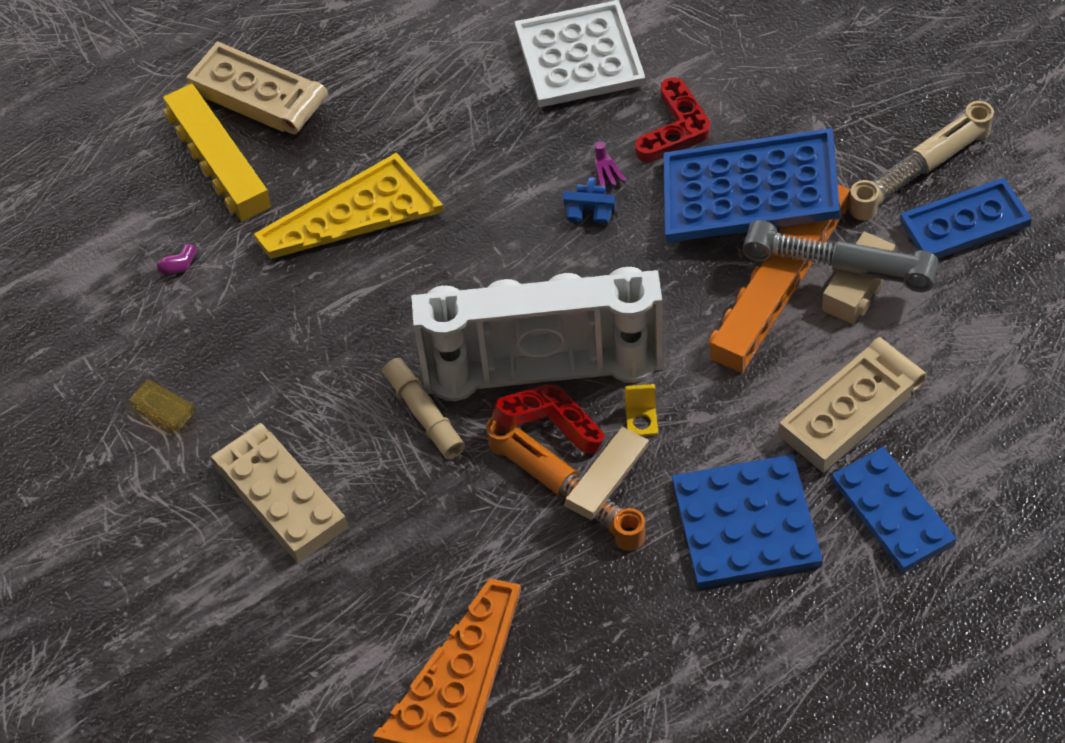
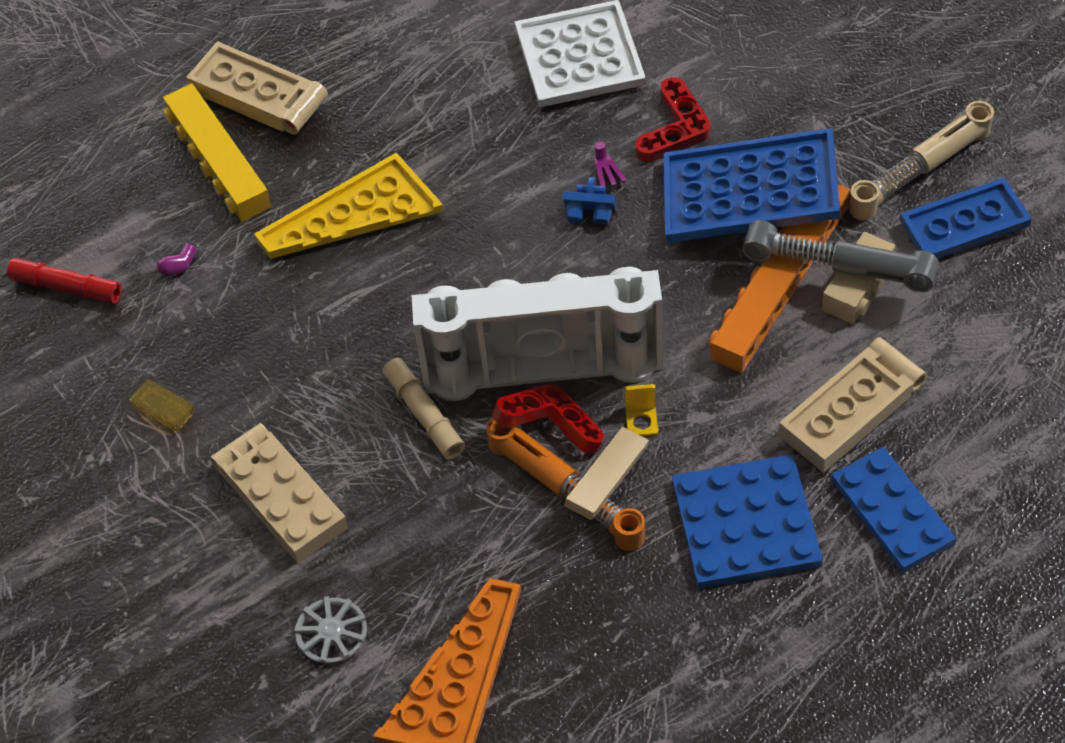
none -> red piece [7,258,122,304]
none -> light grey wheel [295,596,367,663]

